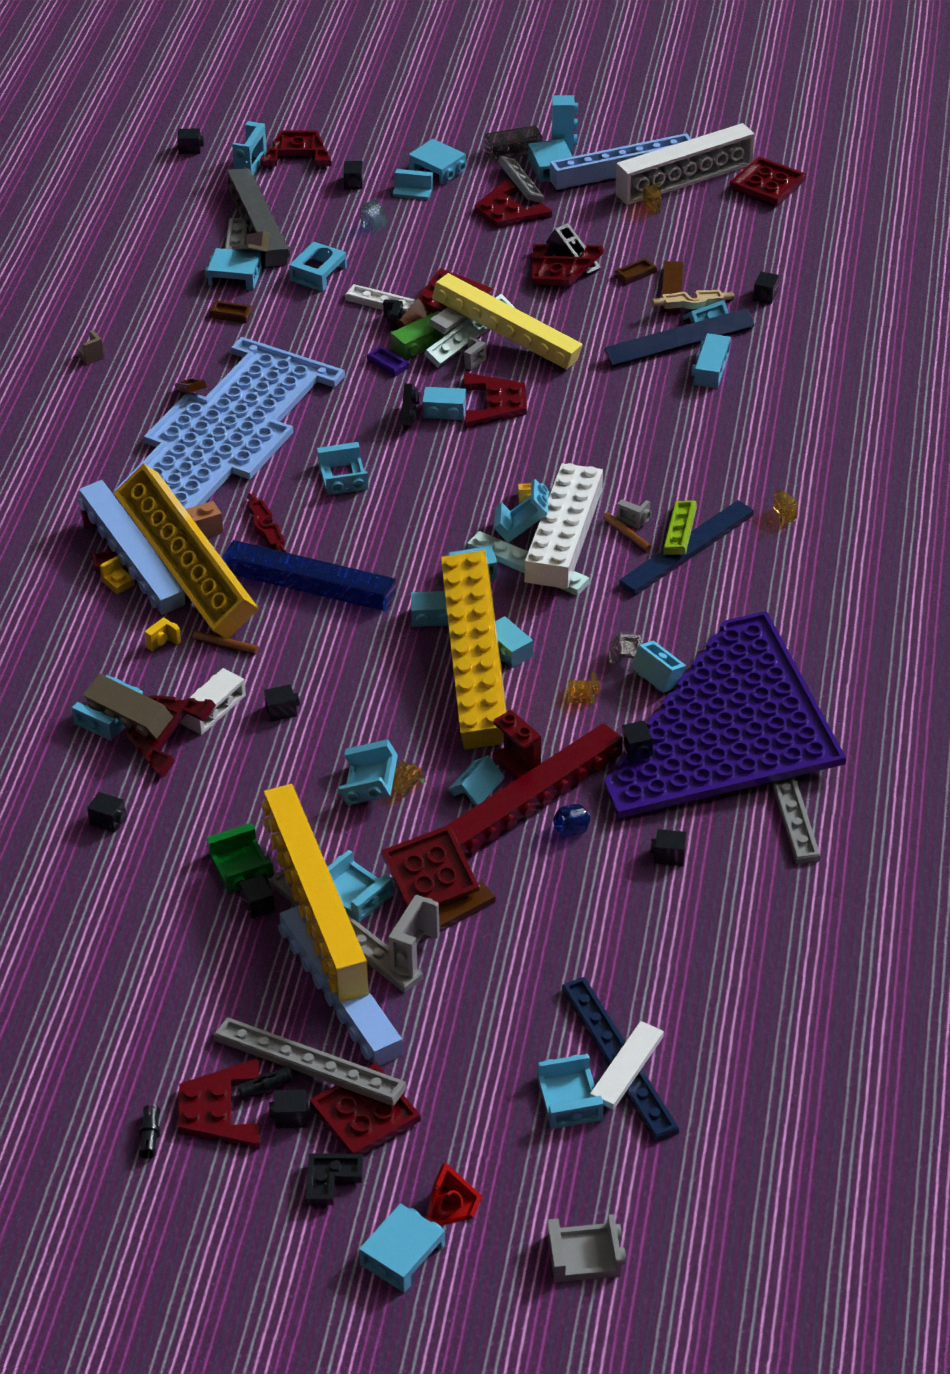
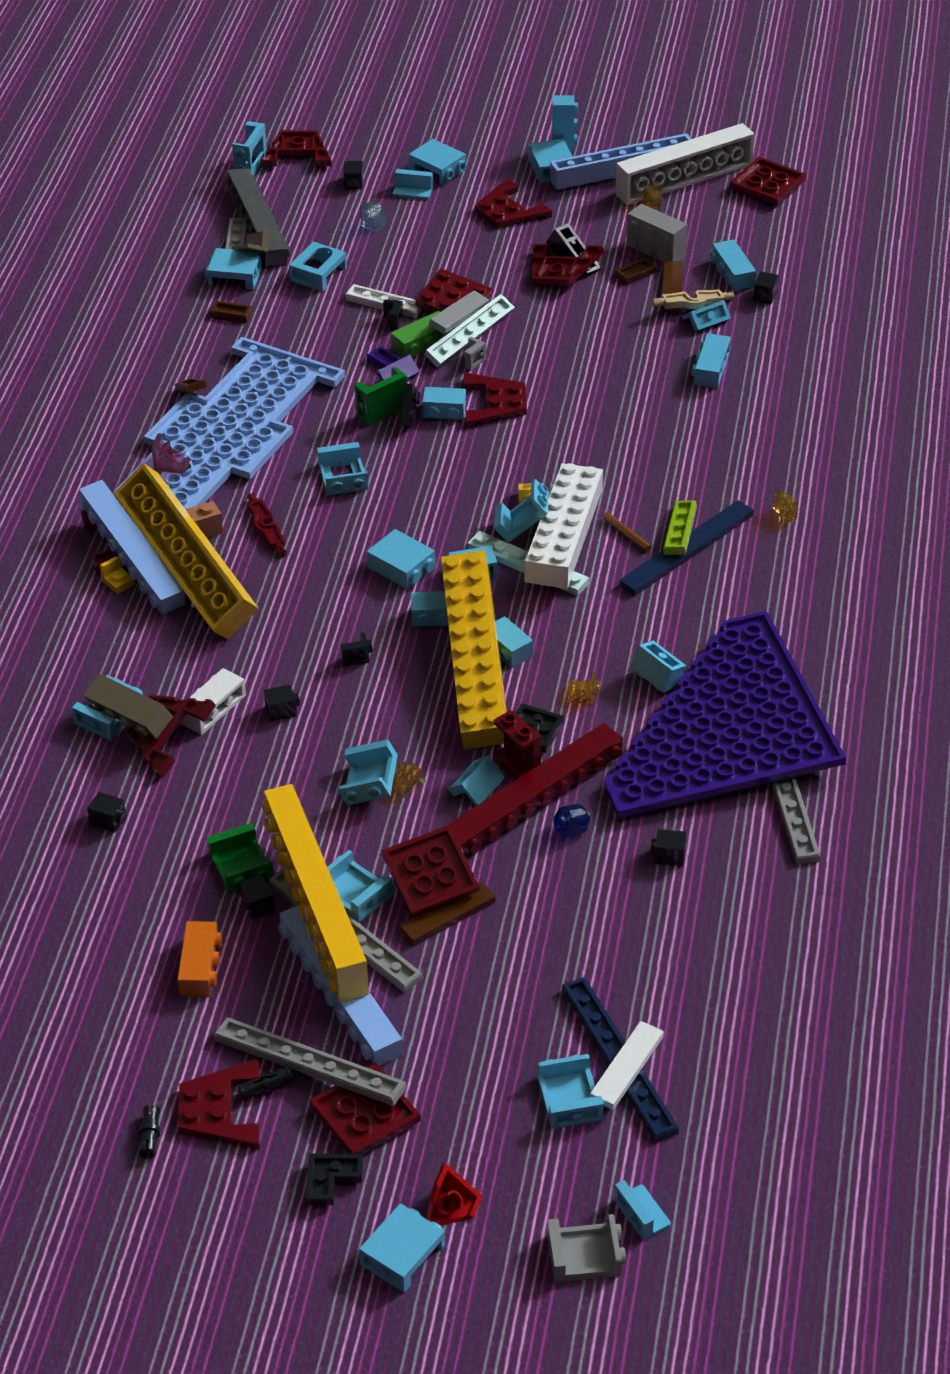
dark tan panel [76,330,104,365] -> none
yellow bracket [144,617,181,652] -> none
black brick [177,128,204,154] -> none
dark orange bar [193,631,259,654] -> none
clear blue brick [223,540,396,612] -> none
black brick [269,1090,308,1129] -> none
light grey panel [389,895,440,978] -> none
reddish brown tile [396,298,431,328] -> none
light yellow brick [432,273,583,370] -> none
clear smoke brick [484,125,543,161] -> none
light grey tile [498,156,545,203] -> none
dark blue tile [604,308,755,367] -> none
clear smoke panel [609,632,642,664] -> none
light grey bracket [617,499,652,529] -> none
black brick [622,720,653,761] -> none
none -> clear pink slope [151,432,191,474]
none -> orange brick [178,921,222,997]
none -> black bracket [340,632,373,667]
none -> green panel [354,367,408,427]
none -> medium azure brick [367,529,436,589]
none -> tile [376,354,420,381]
none -> black plate [516,703,564,753]
none -> medium azure panel [614,1180,671,1241]
none -> light grey brick [626,204,688,262]
none -> medium azure brick [710,239,756,291]

